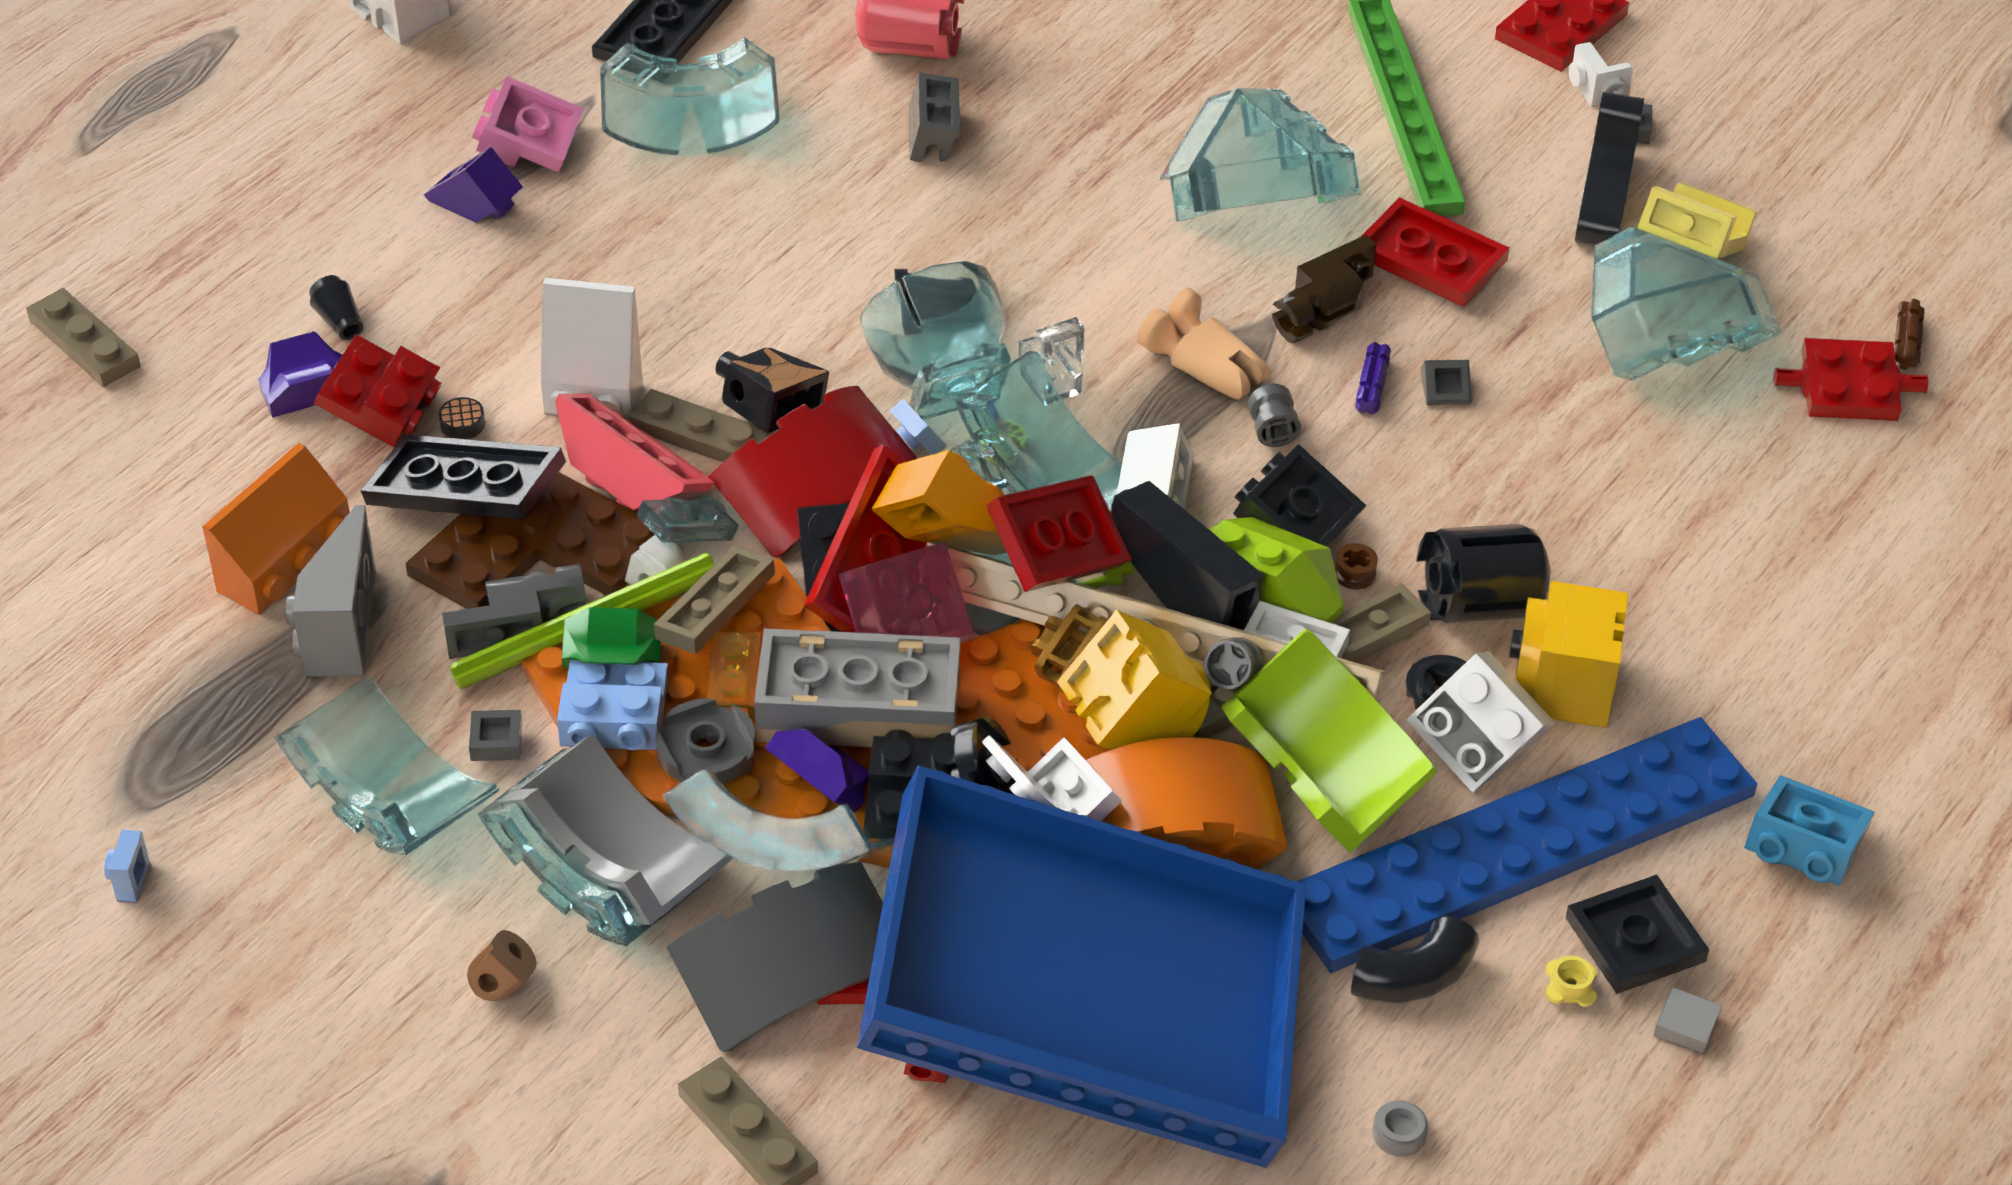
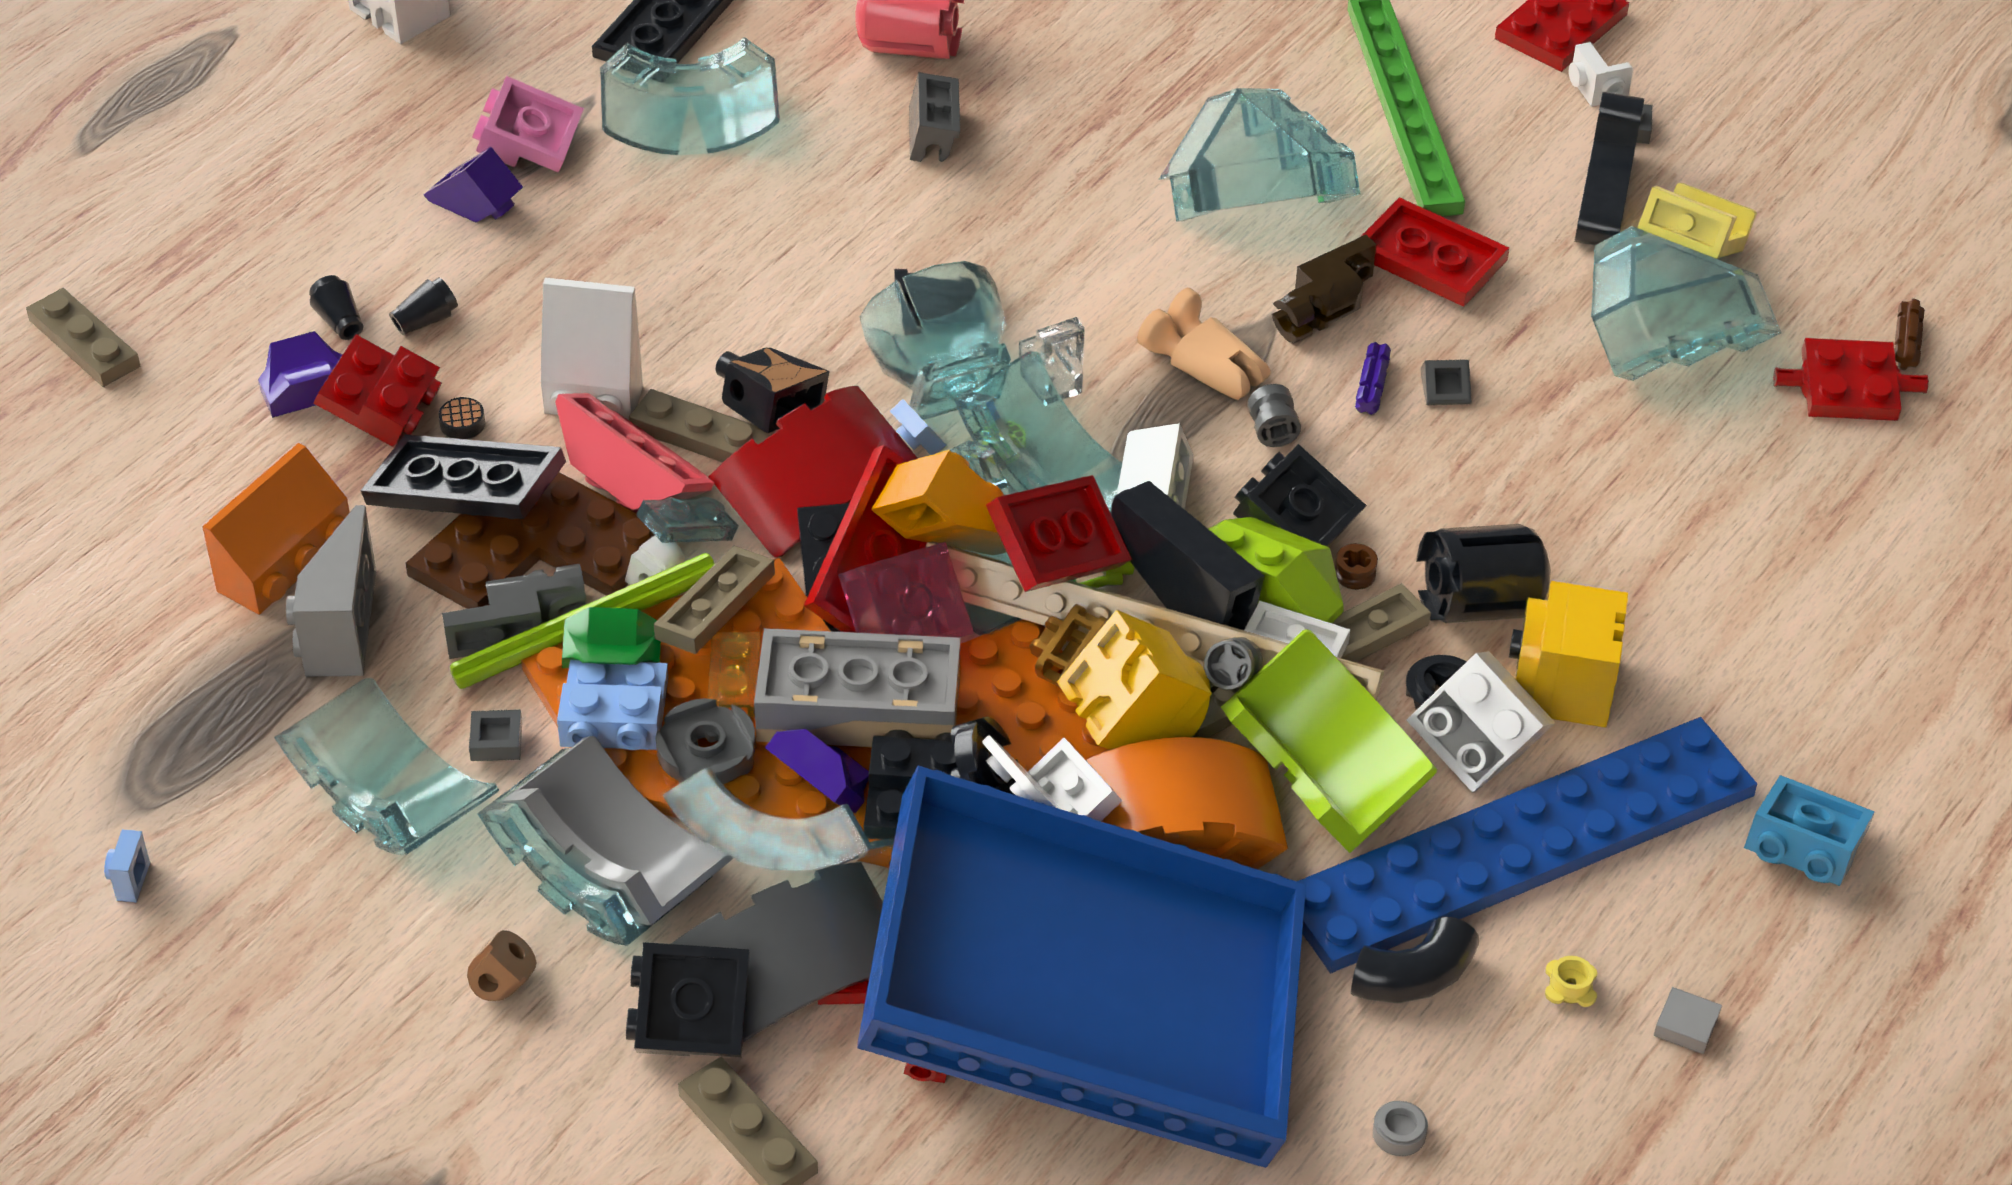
black plate [1565,875,1709,994] -> none
none -> black cone [389,277,458,335]
none -> black plate [626,942,750,1058]

